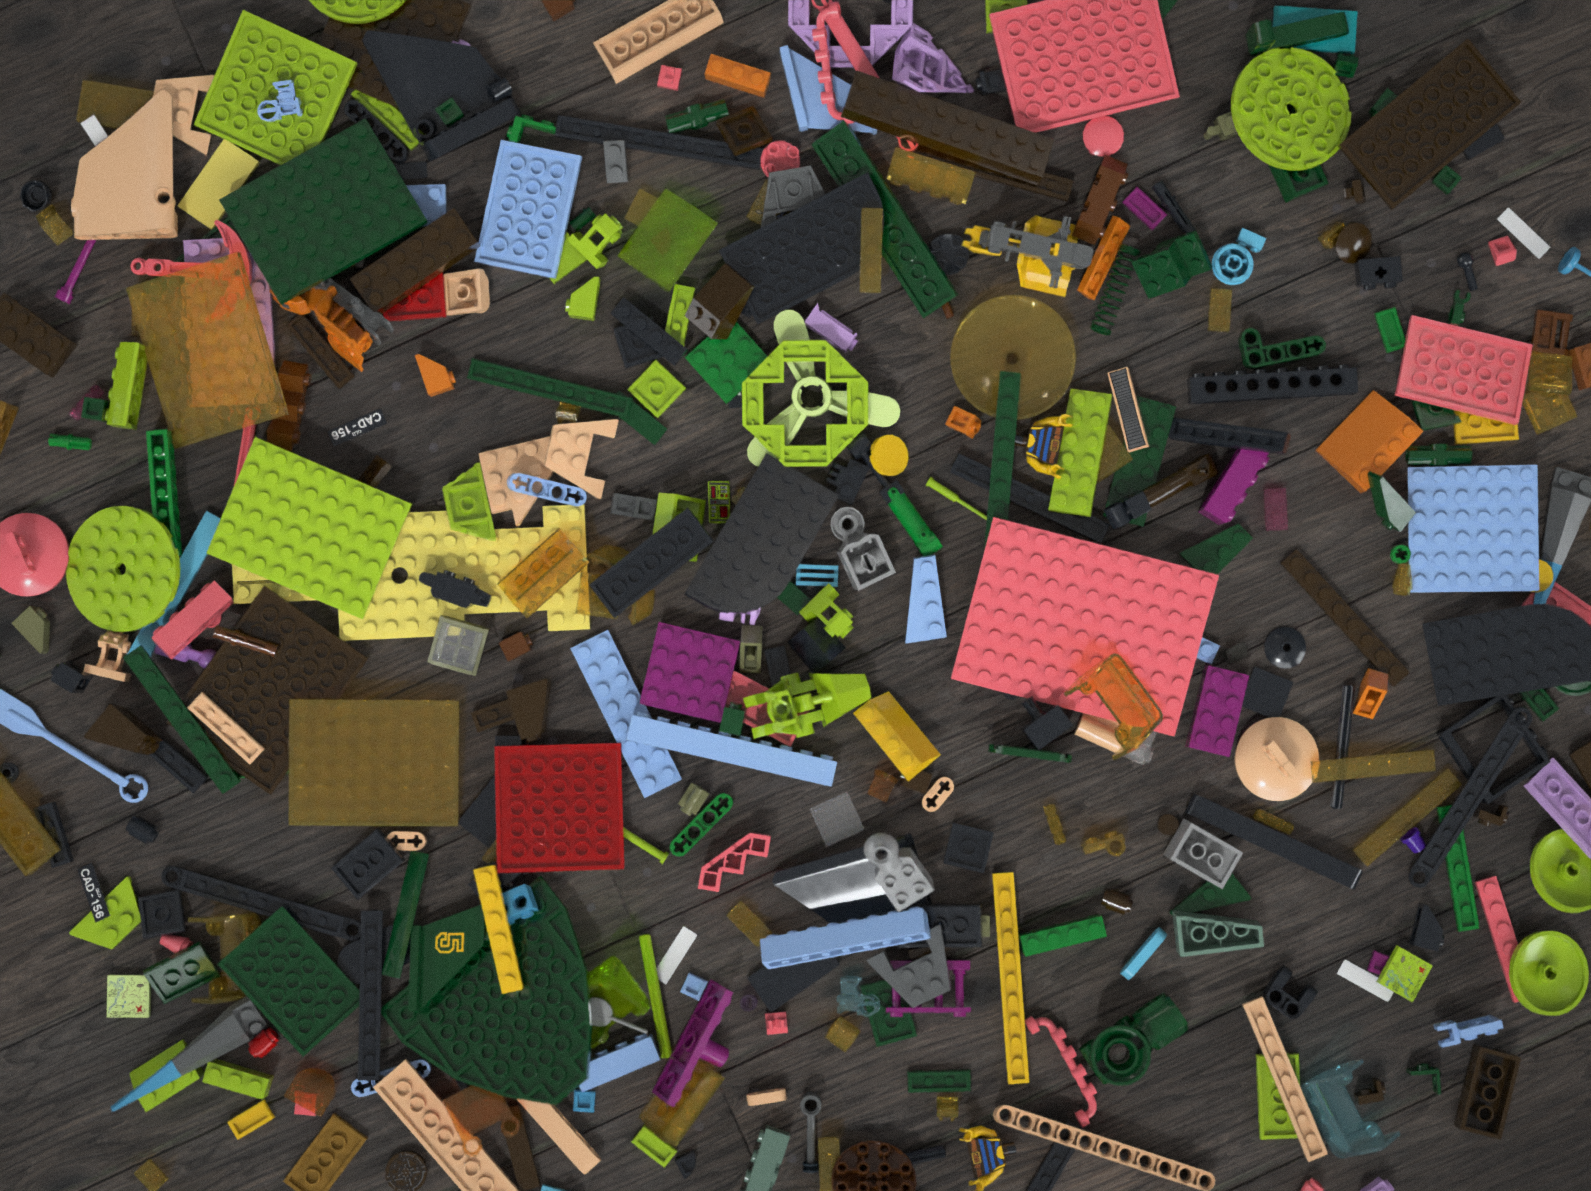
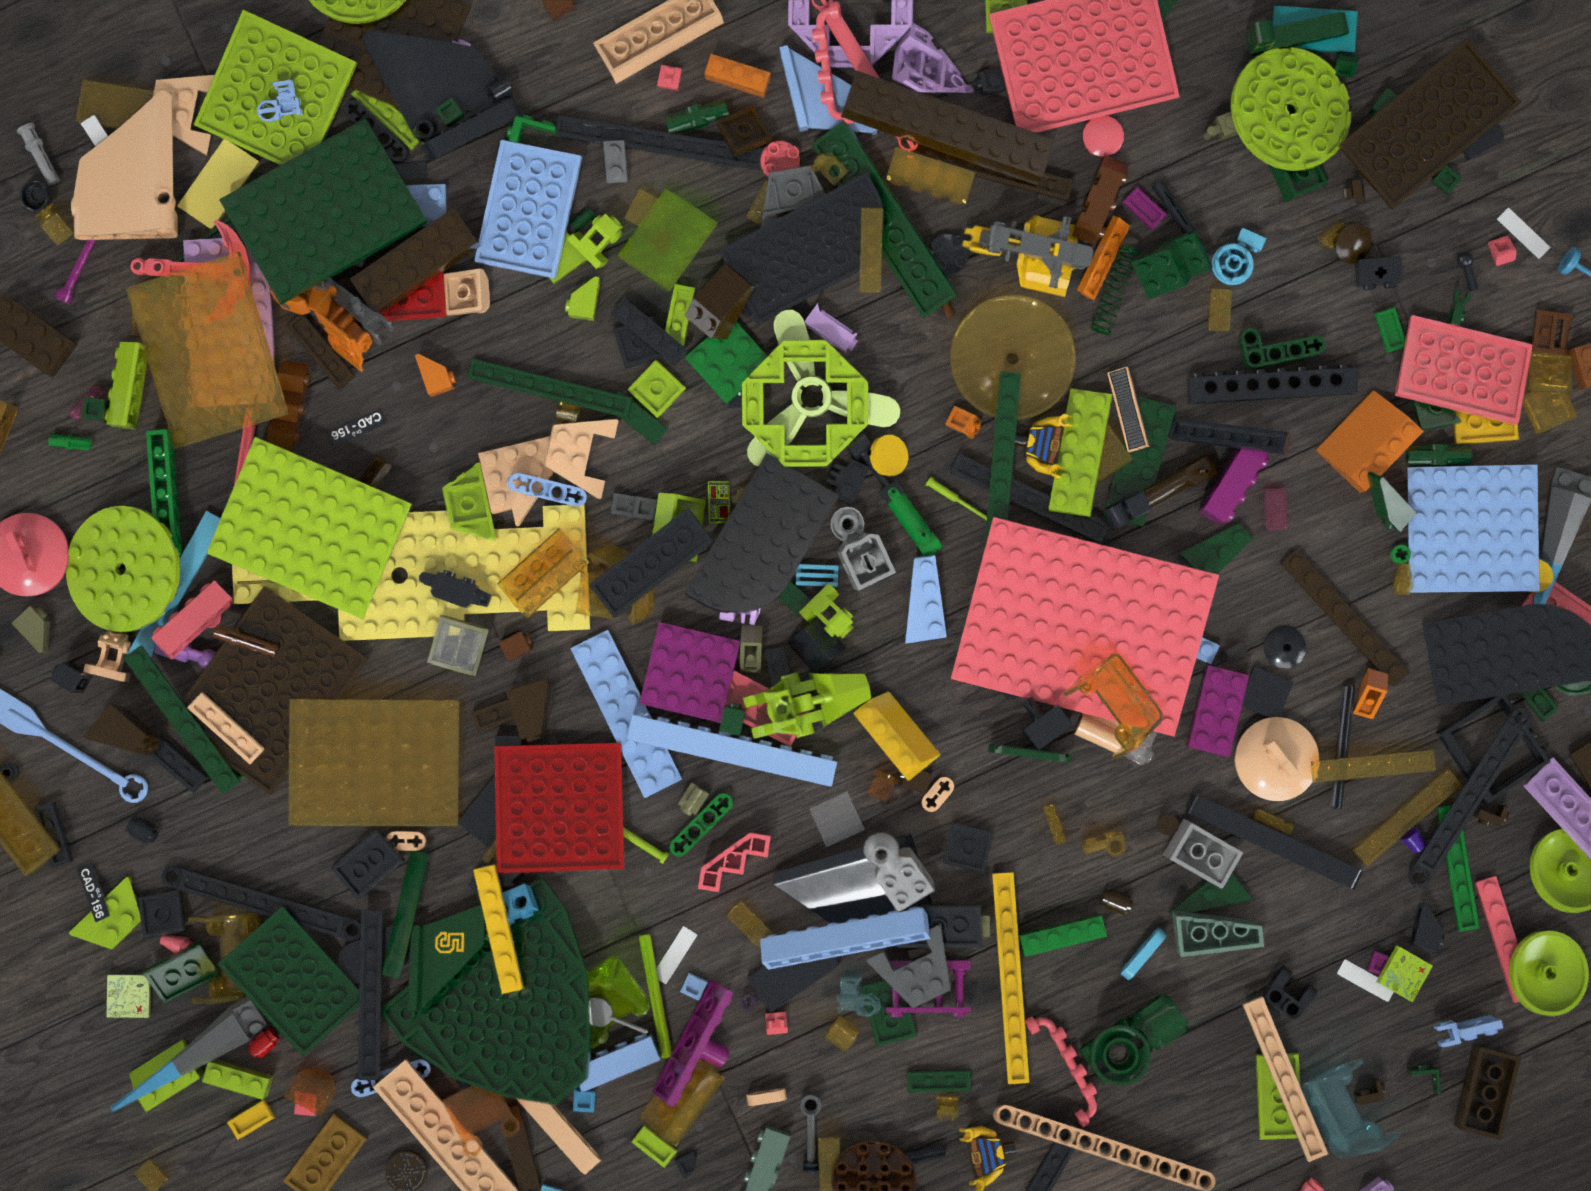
none -> light grey pin [17,123,60,186]
none -> clear yellow bracket [810,153,849,186]

